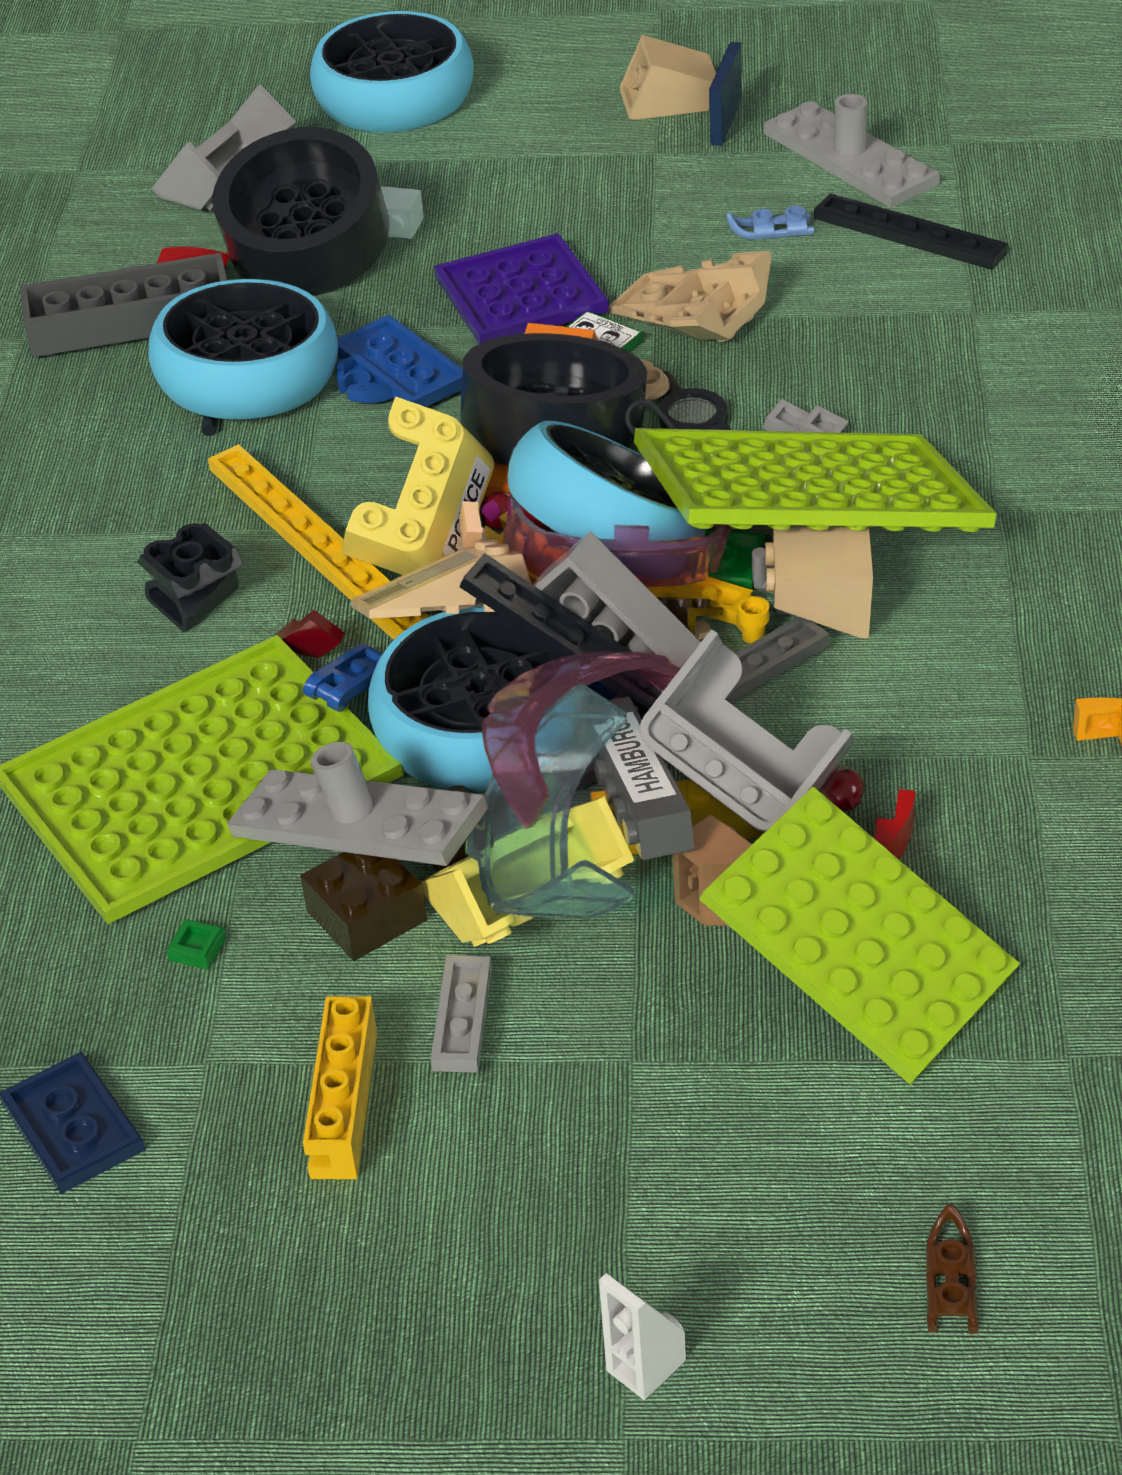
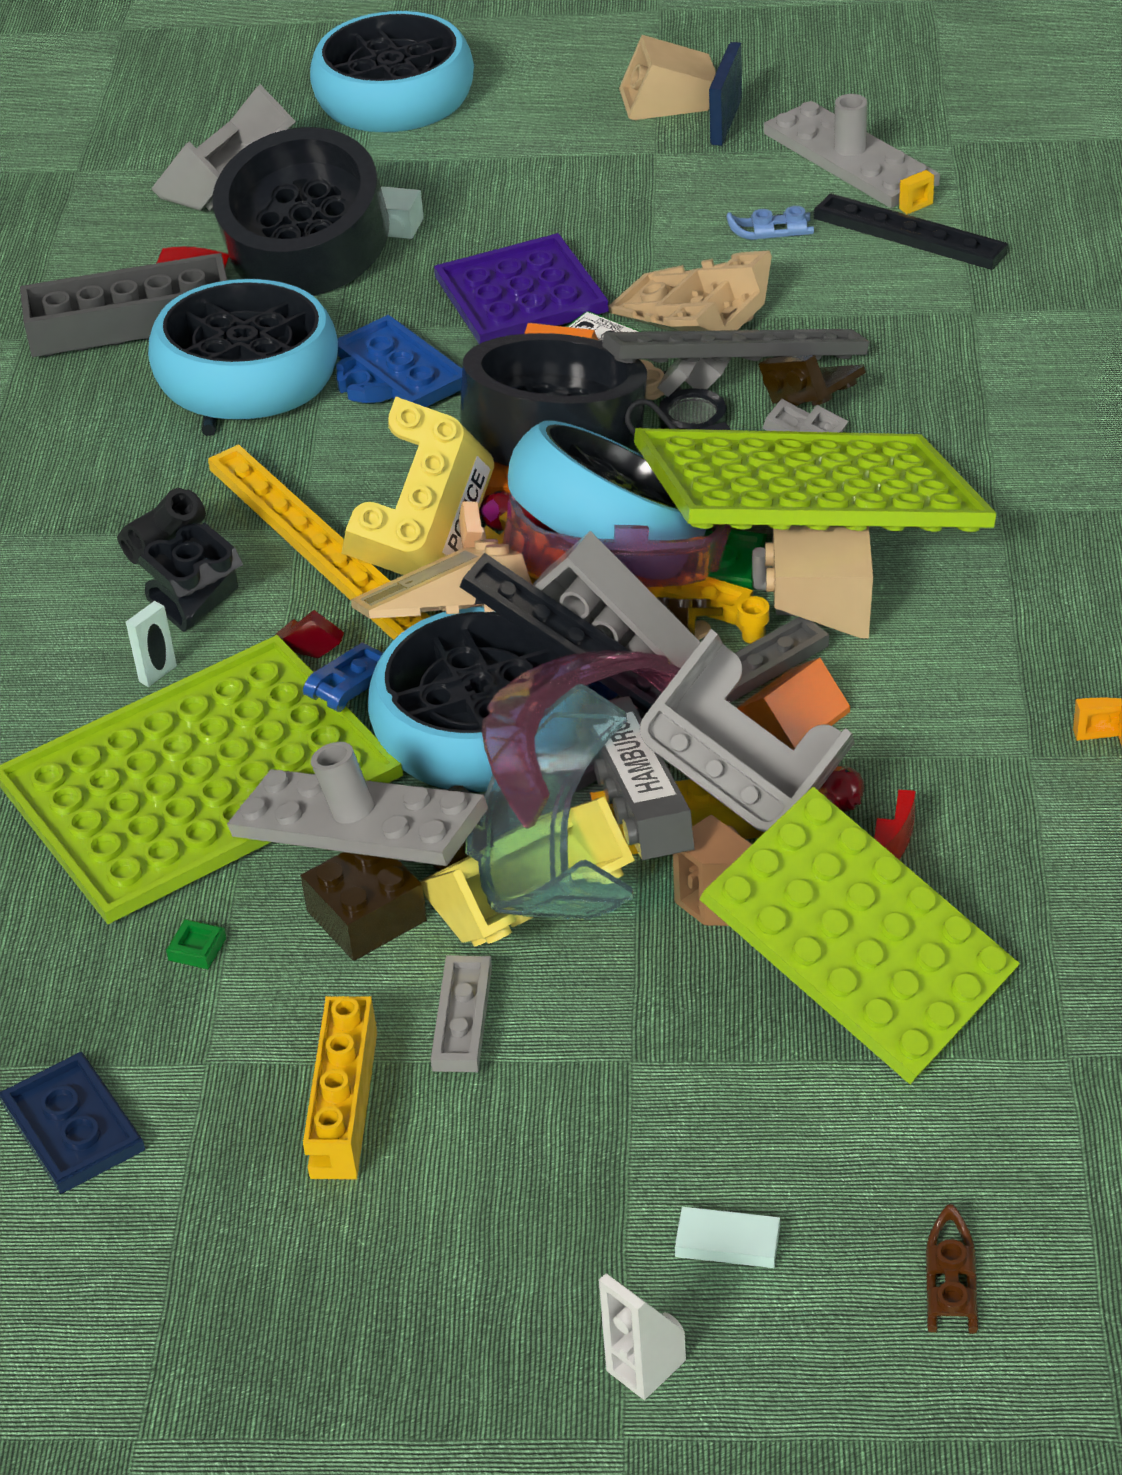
none -> black connector [117,488,206,564]
none -> light aqua tile [126,601,177,687]
none -> dark grey plate [602,329,870,363]
none -> light grey slope [657,358,729,396]
none -> light aqua tile [675,1207,780,1268]
none -> orange slope [737,657,850,750]
none -> dark brown bracket [758,355,866,406]
none -> yellow plate [899,170,934,214]

